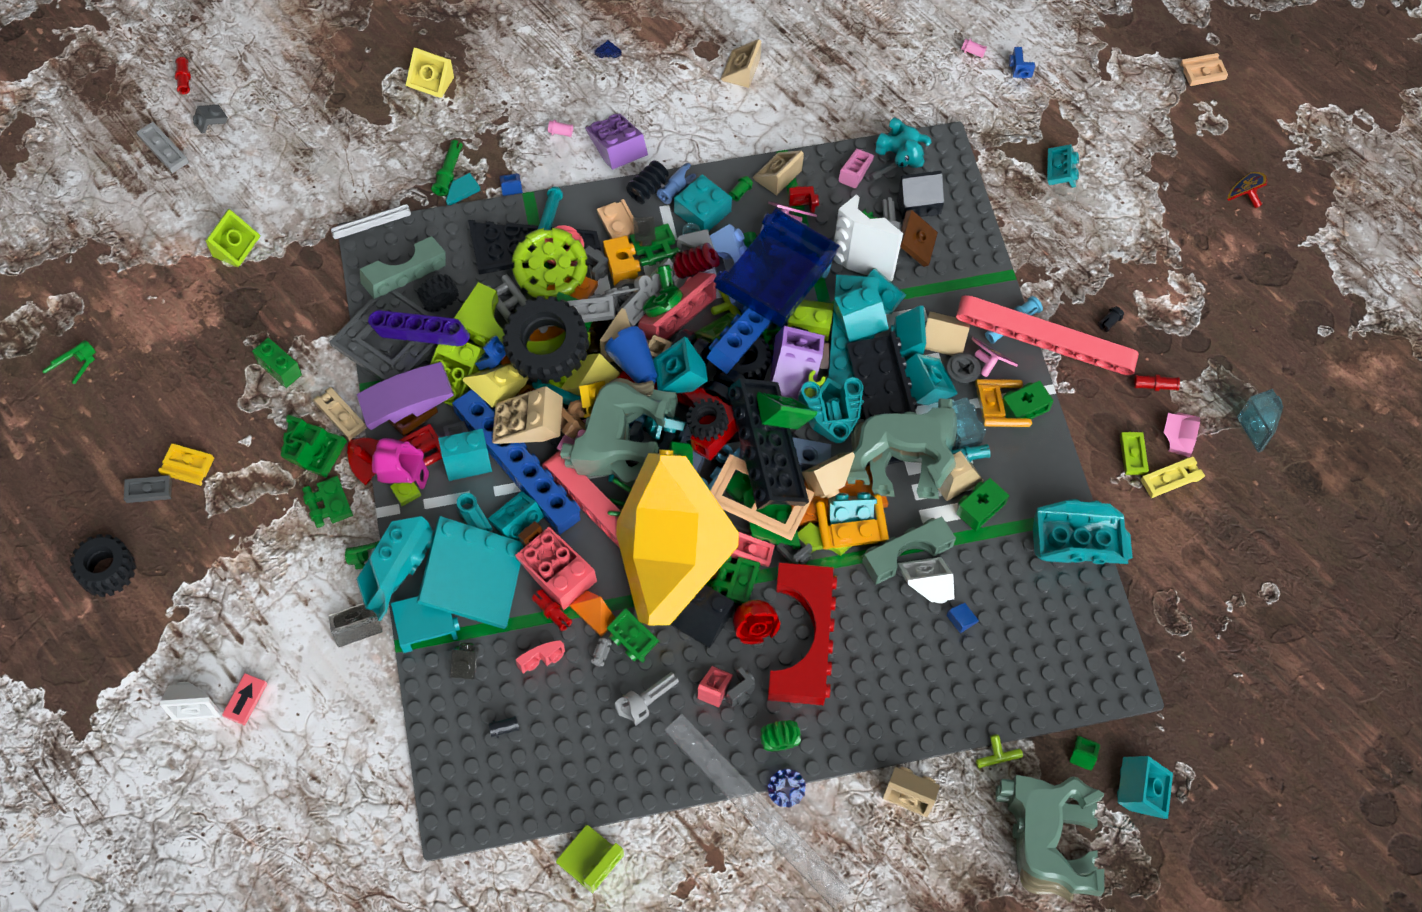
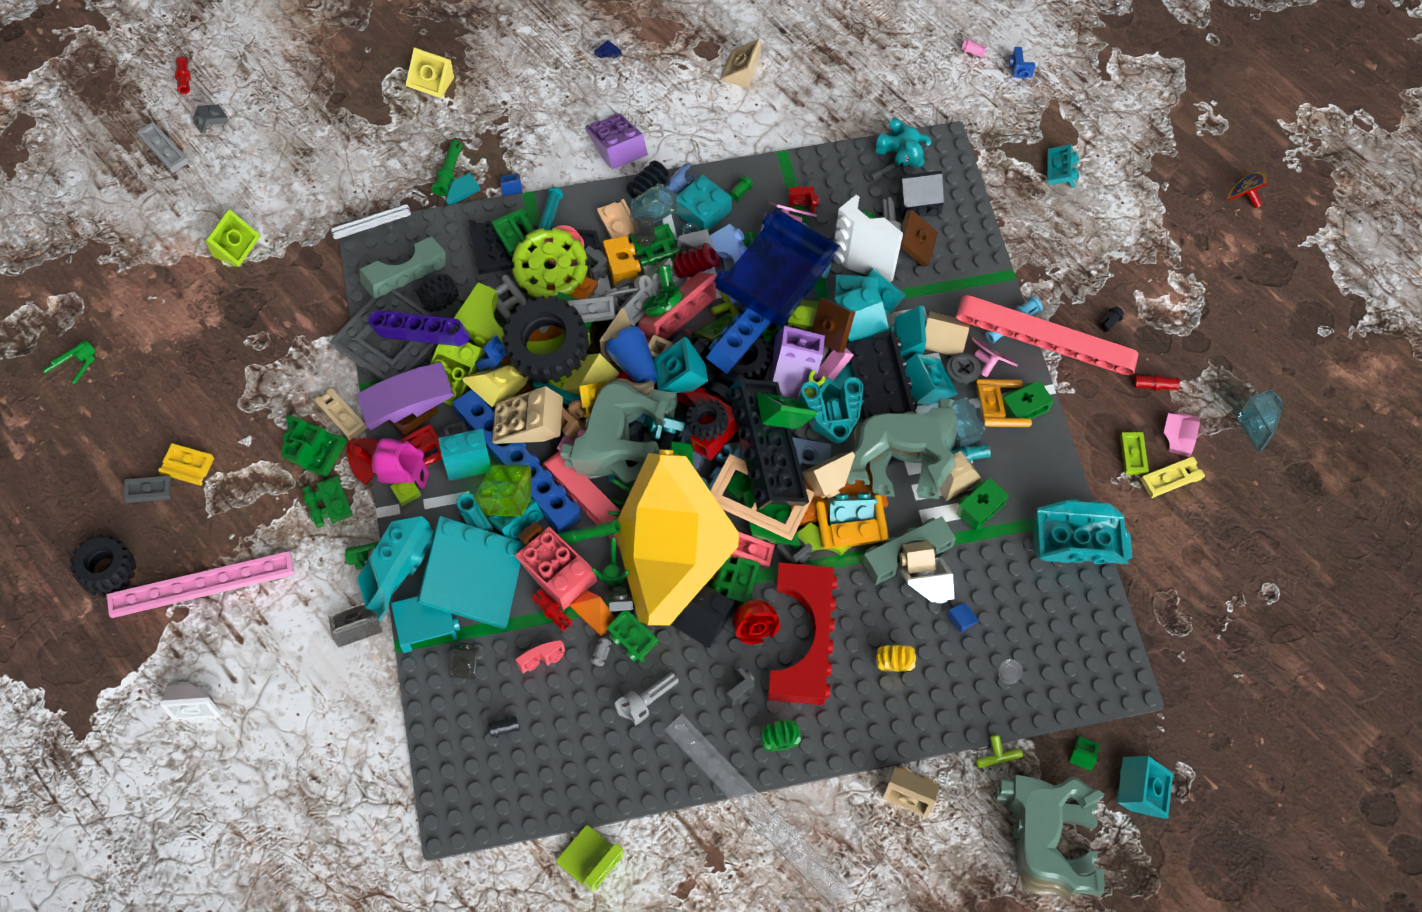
coral tile [222,673,267,726] -> none
green brick [252,338,302,389] -> none
bright pink pin [548,119,573,137] -> none
coral slope [698,666,733,707] -> none
tan slope [753,150,804,196] -> none
clear blue gear [768,769,806,808] -> none
bright pink slope [839,148,874,188] -> none
light nougat plate [1180,53,1228,86] -> none
none -> bright pink plate [107,551,295,618]
none -> clear neon green slope [474,465,531,517]
none -> green plate [491,209,535,257]
none -> green piece [557,520,621,544]
none -> green plant [592,537,629,586]
none -> dark grey plate [609,586,633,612]
none -> clear light blue brick [630,184,677,227]
none -> reddish brown plate [811,298,856,353]
none -> bright pink tile [817,347,853,381]
none -> yellow gear [876,645,916,672]
none -> tan brick [899,541,935,574]
none -> clear tile [998,659,1023,684]

